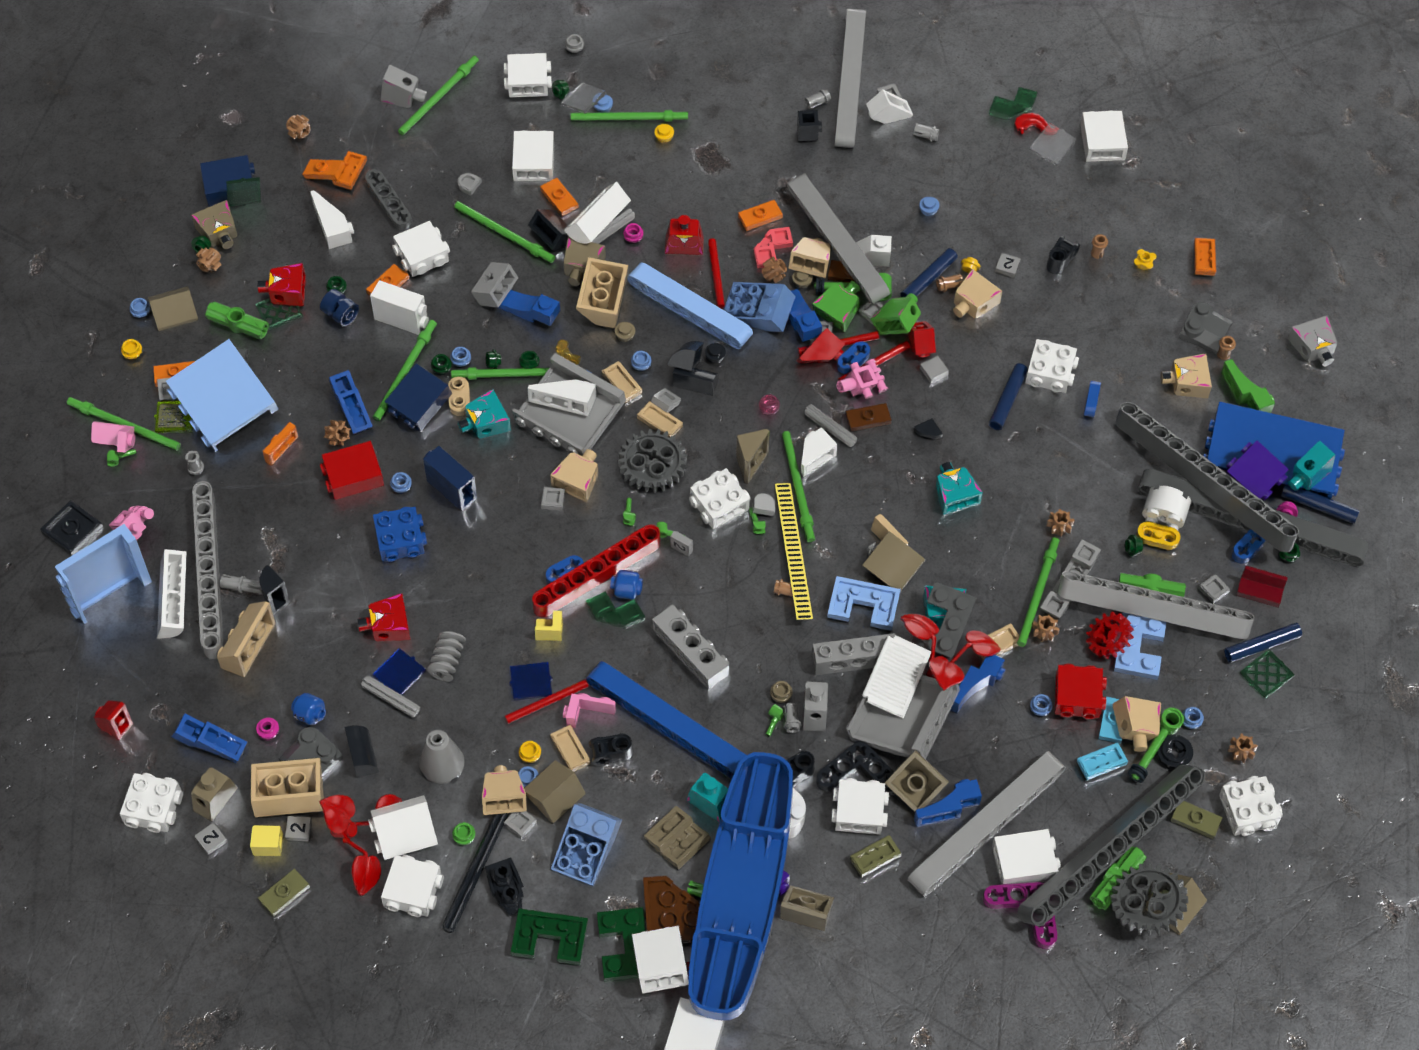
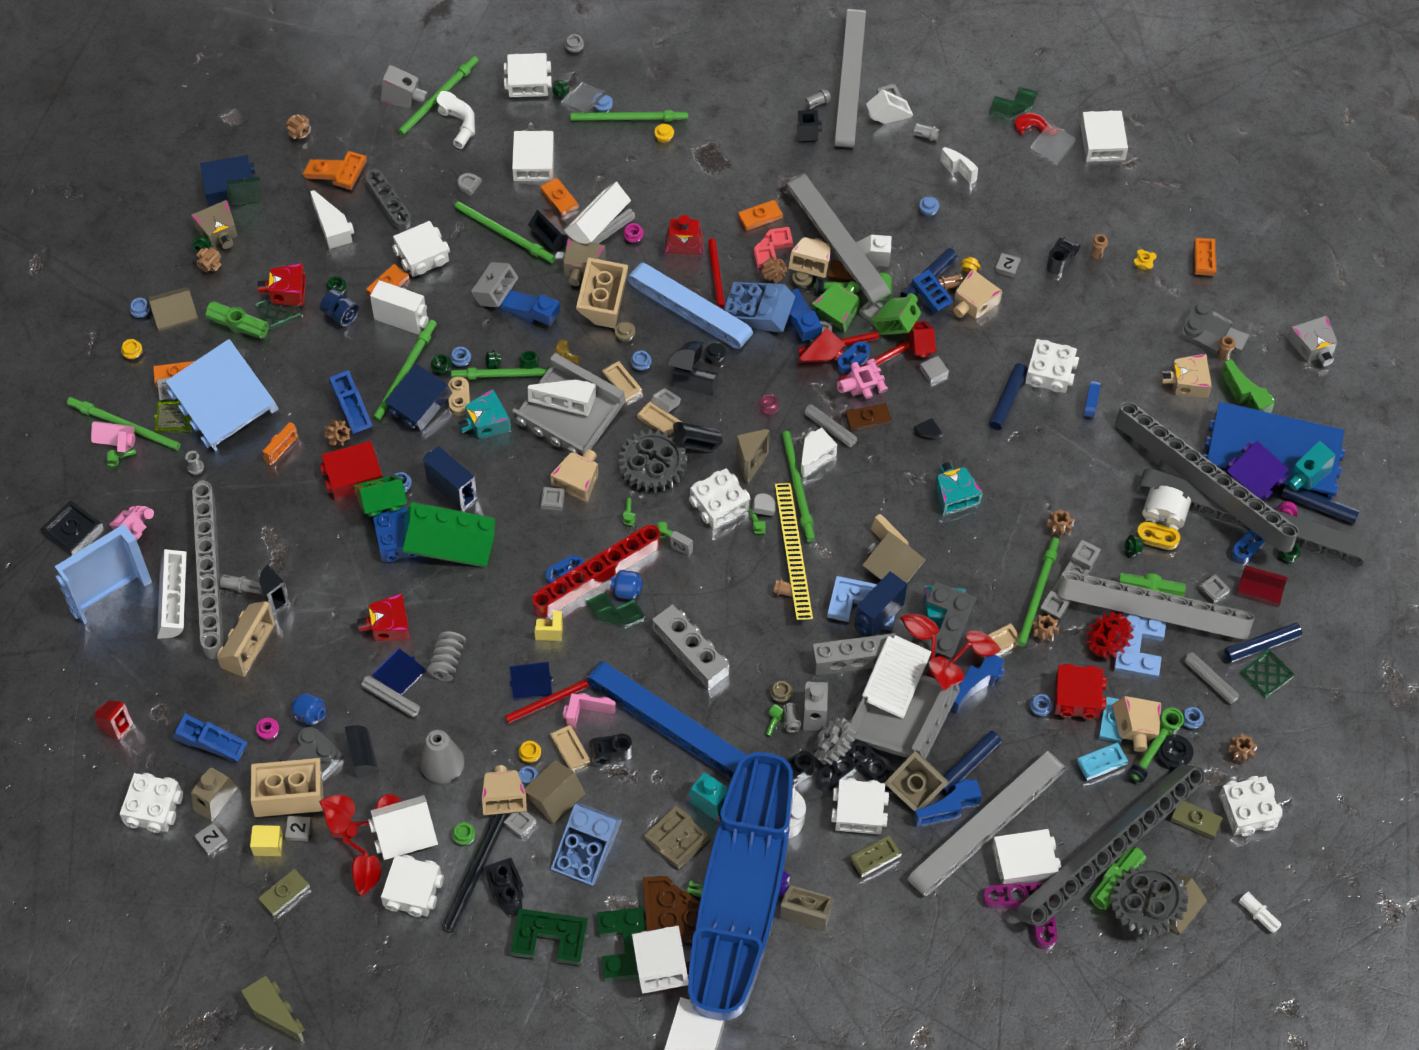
none -> olive slope [241,976,305,1042]
none -> green slope [353,475,407,516]
none -> green slope [402,502,495,568]
none -> white piece [437,91,475,149]
none -> black brick [673,422,723,453]
none -> light grey gear [812,718,856,765]
none -> dark blue brick [854,571,907,637]
none -> blue slope [912,269,953,314]
none -> white slope [940,147,978,184]
none -> dark blue piece [940,731,1002,795]
none -> light grey axle [1184,652,1239,704]
none -> light grey tile [1226,327,1249,354]
none -> white axle [1239,892,1281,933]

